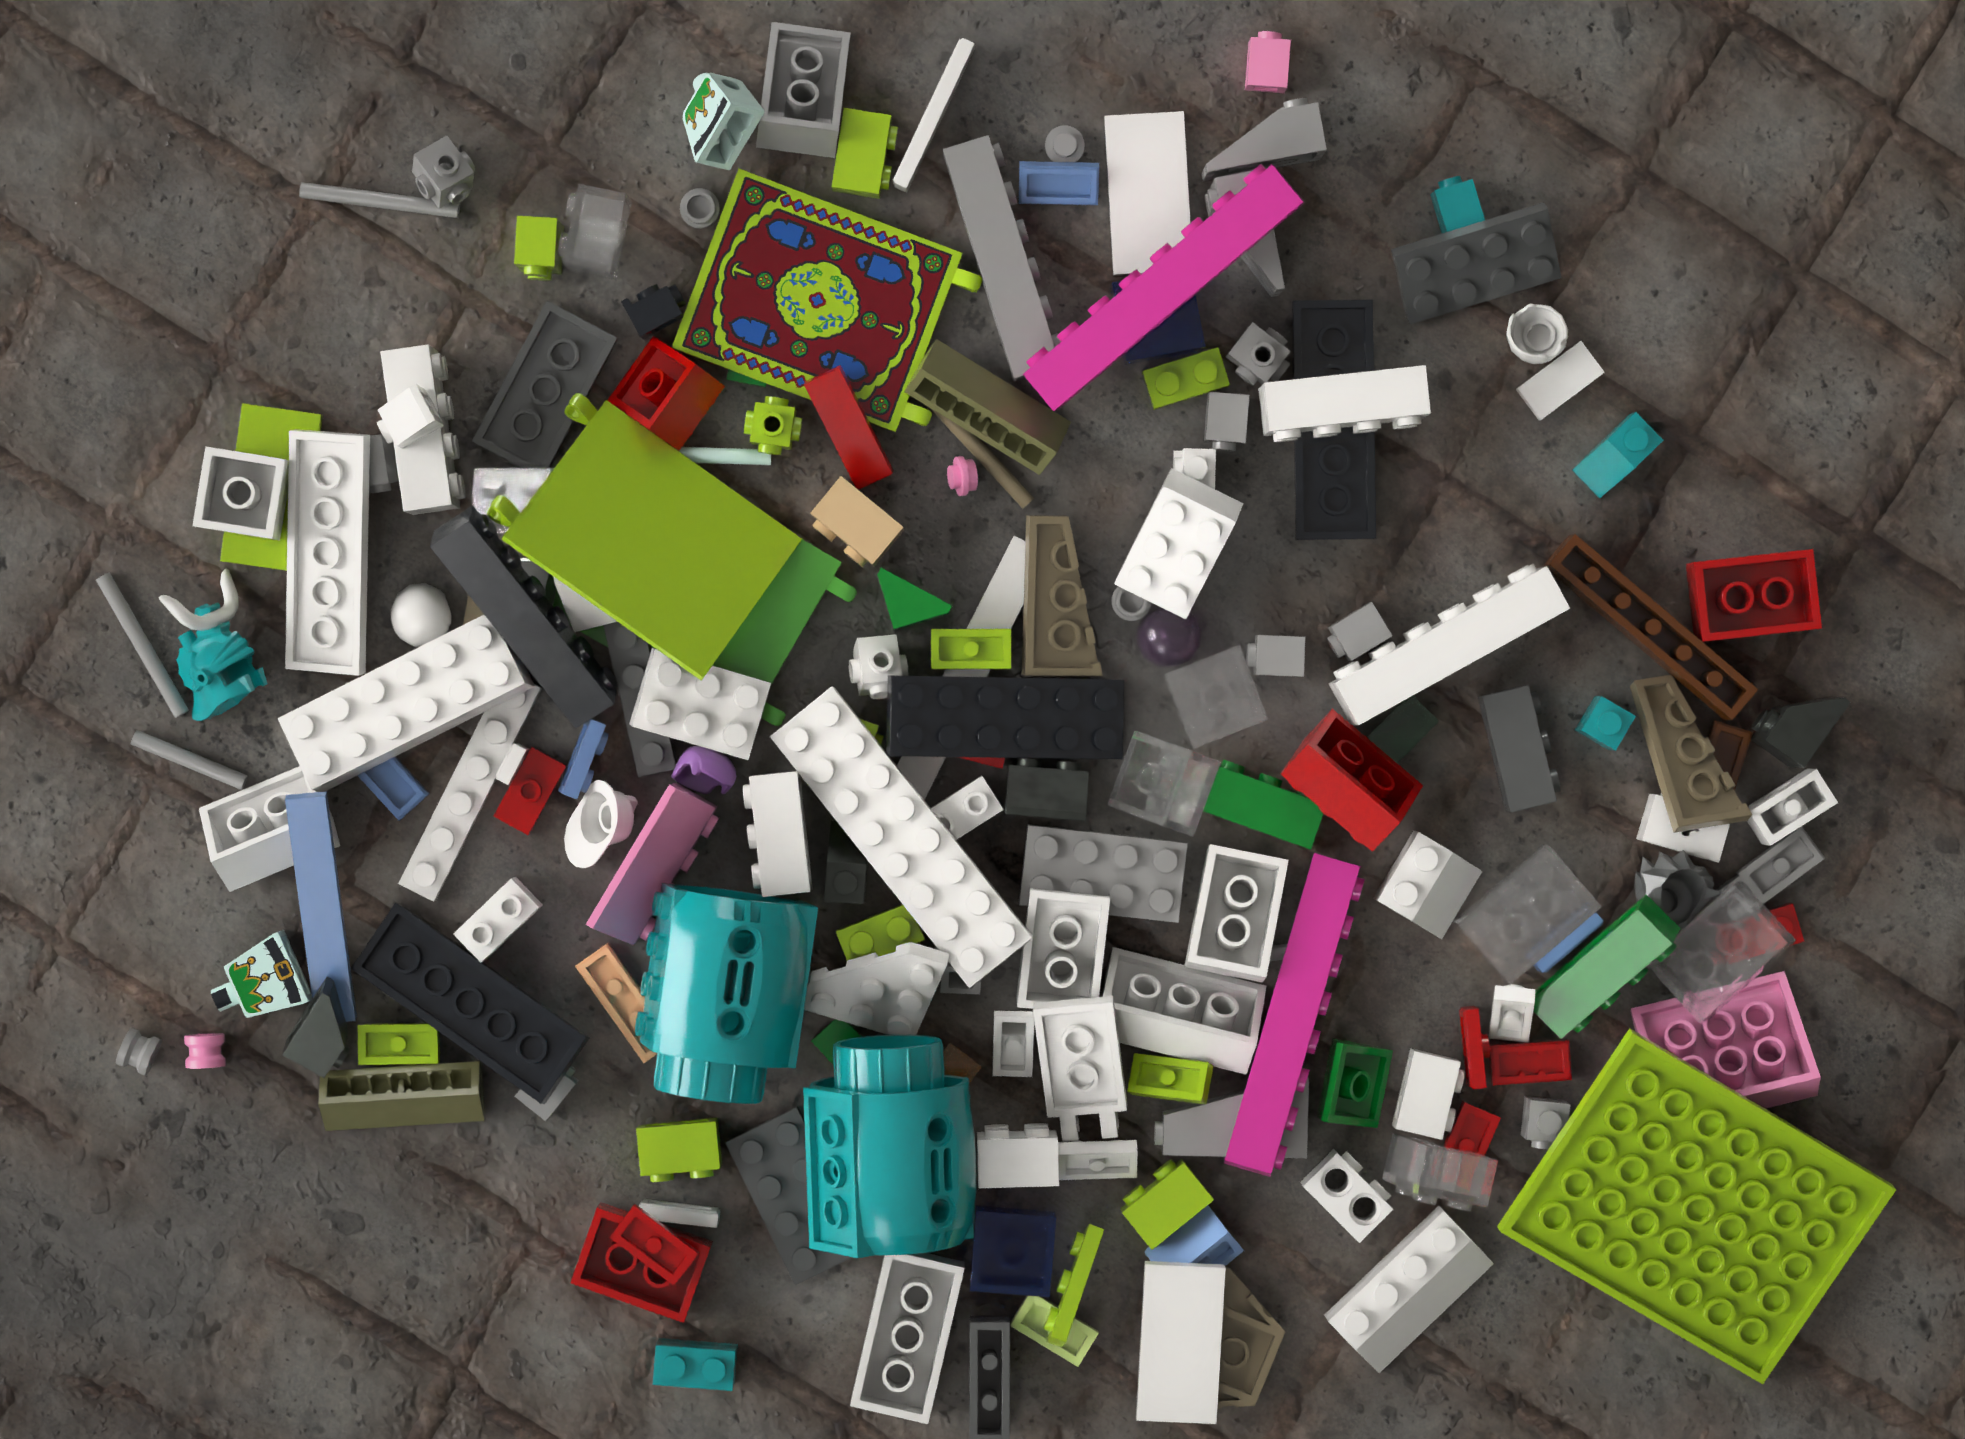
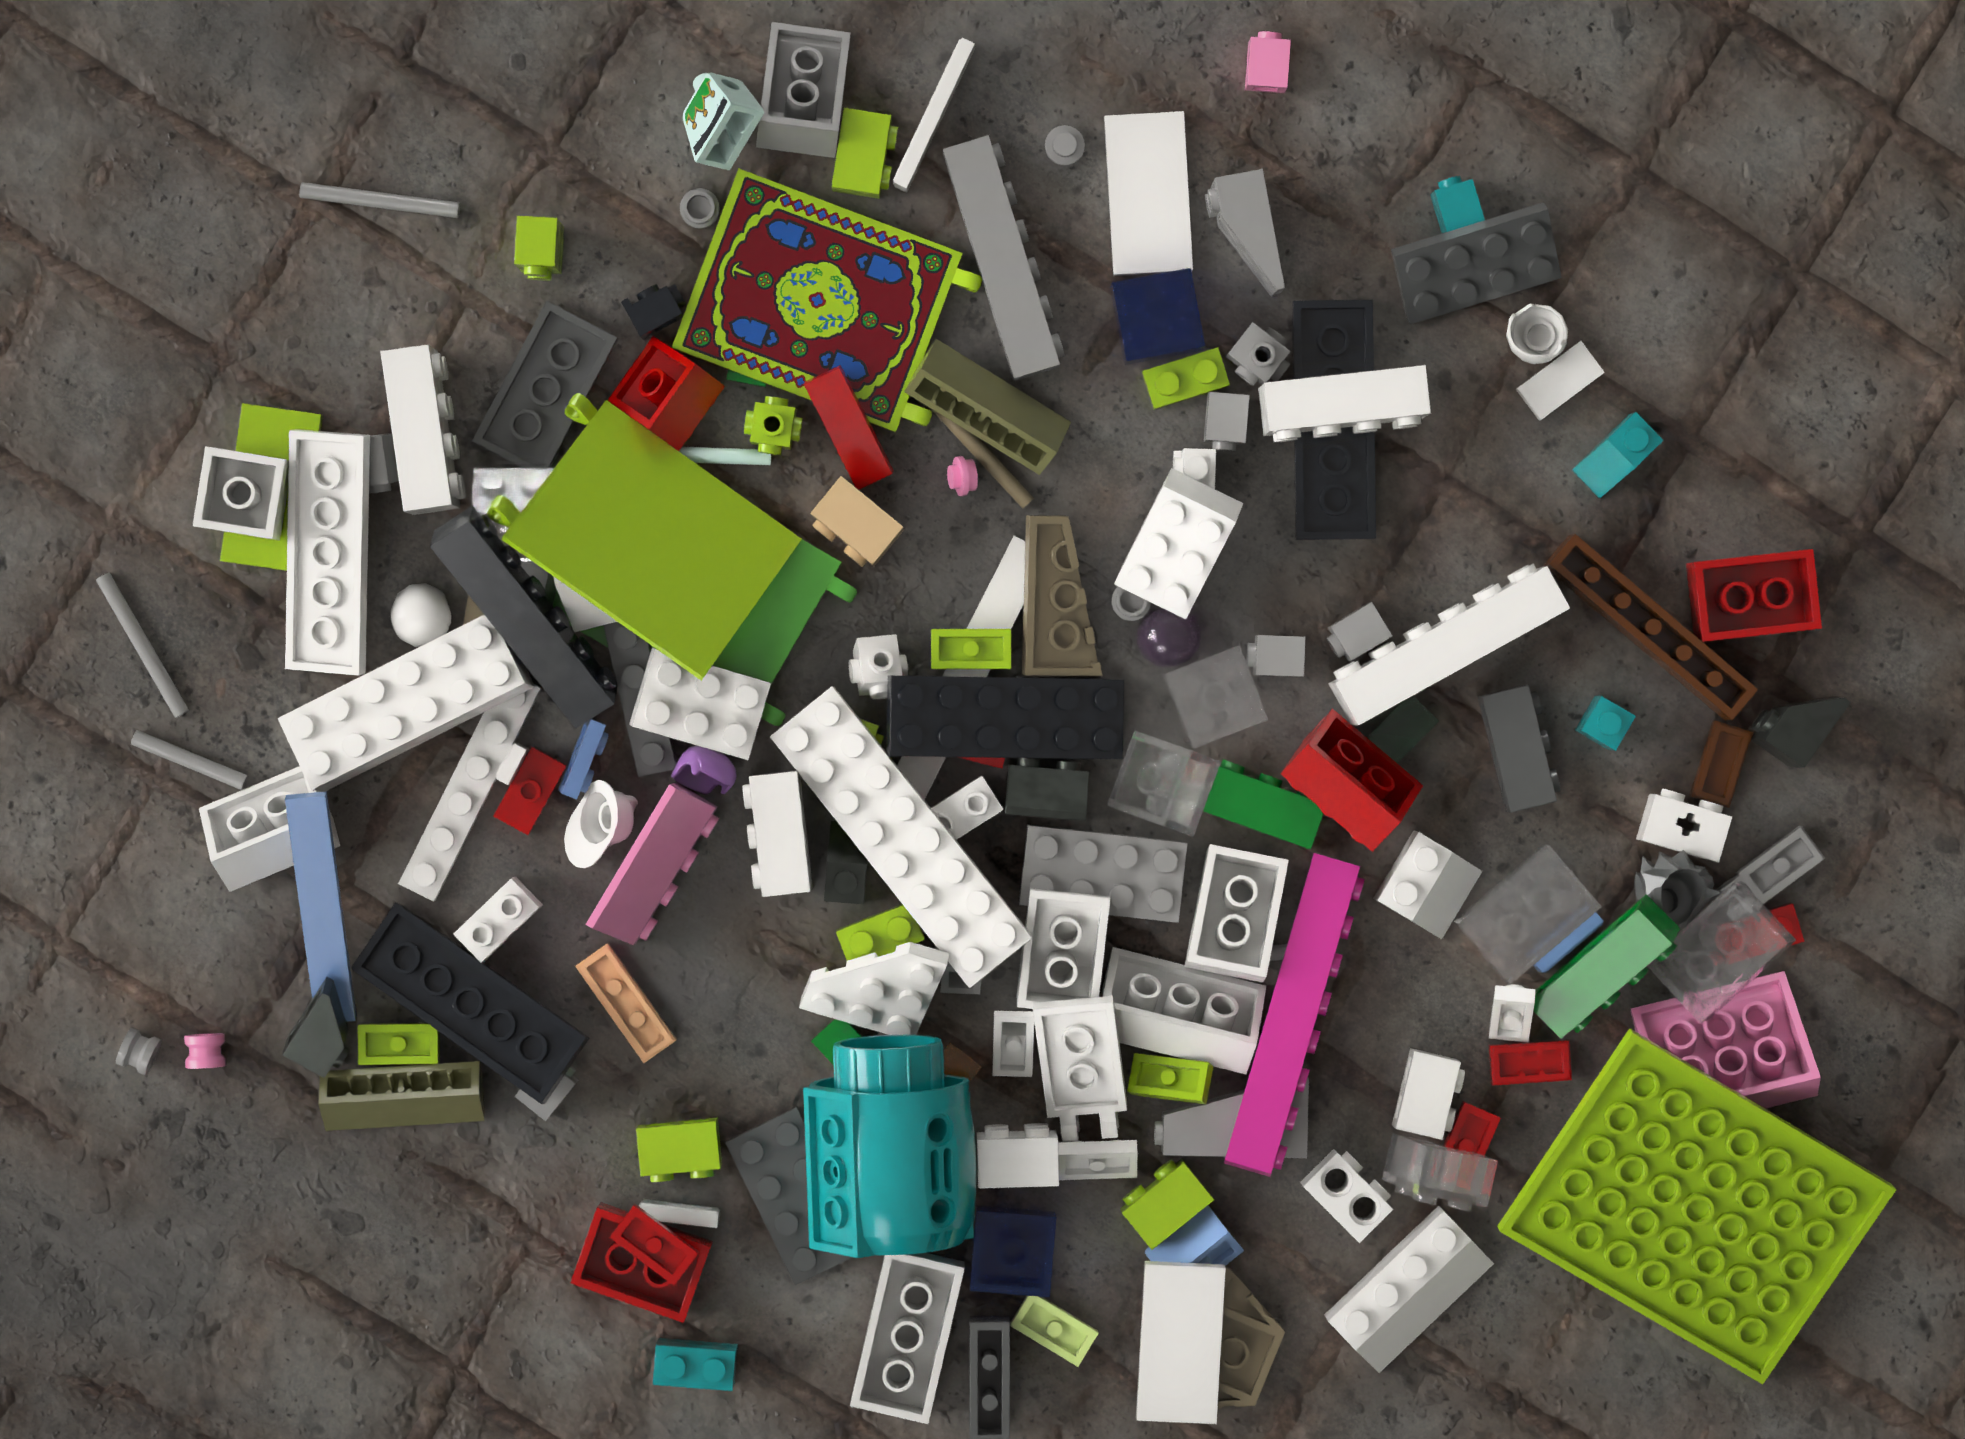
teal helmet [159,569,268,721] -> none
torso [211,930,312,1018] -> none
medium blue tile [357,756,430,821] -> none
white slope [377,384,445,448] -> none
light grey brick [412,136,475,209] -> none
clear brick [558,184,632,280] -> none
teal piece [635,883,818,1104] -> none
green slope [877,568,952,630] -> none
medium blue tile [1018,161,1099,205] -> none
dark pink brick [1023,164,1305,411] -> none
lime plate [1043,1224,1104,1347] -> none
light grey slope [1202,98,1327,181] -> none
green slope [1317,1038,1393,1128] -> none
red plate [1459,1006,1490,1089] -> none
light grey brick [1520,1096,1571,1149] -> none
dark tan wing [1630,675,1752,833] -> none
white brick [1747,768,1838,846] -> none

